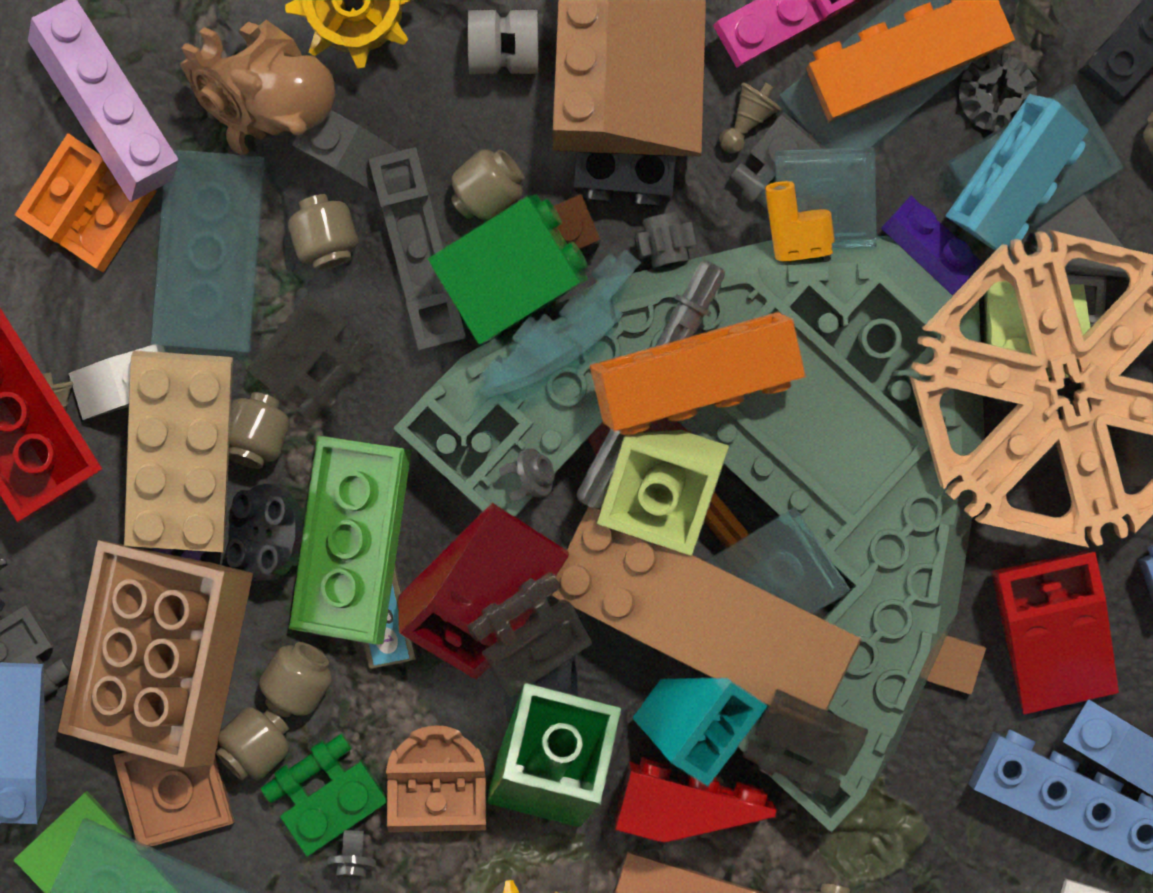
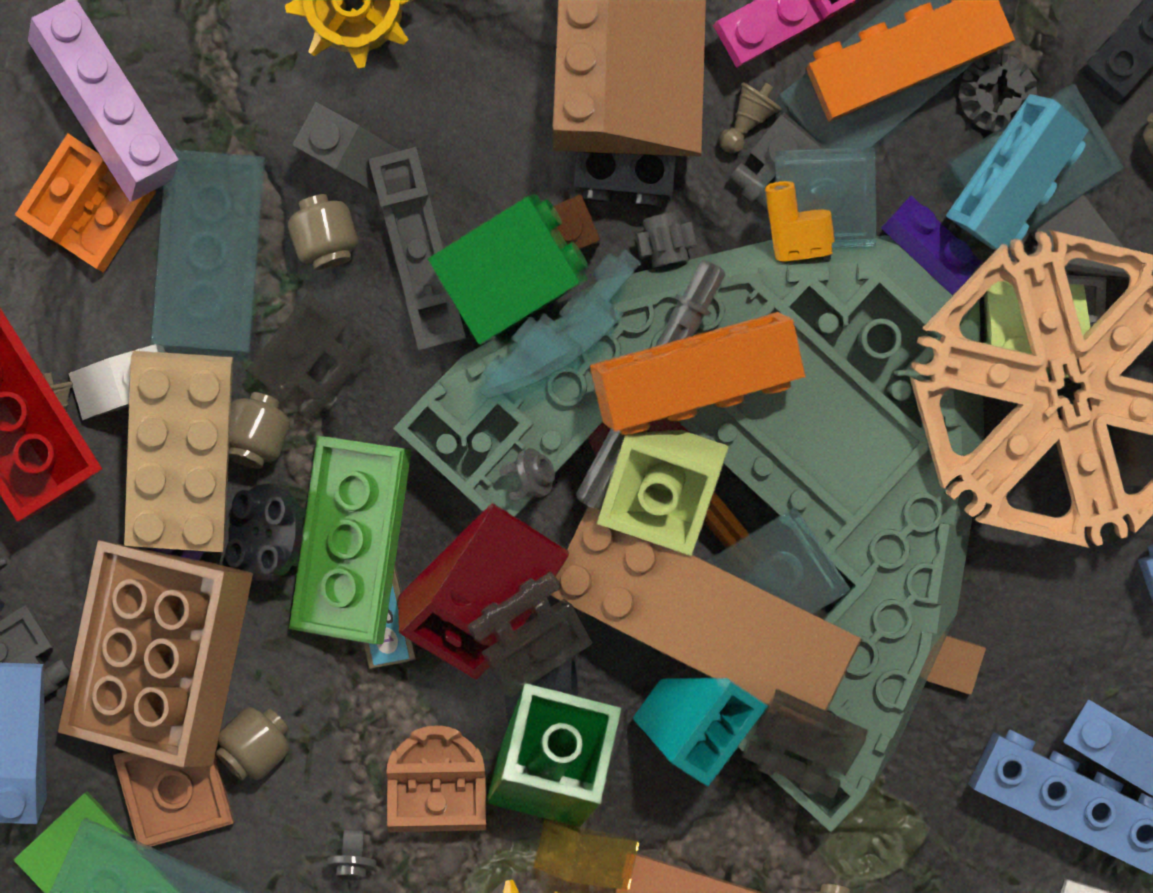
medium nougat helmet [180,20,336,155] -> none
dark tan head [259,642,332,717] -> none
green plate [261,733,387,856] -> none
dark tan head [451,149,525,222] -> none
light grey wheel [468,10,538,74] -> none
red slope [614,757,776,843] -> none
red slope [991,550,1119,714] -> none
none -> clear yellow slope [534,819,640,890]

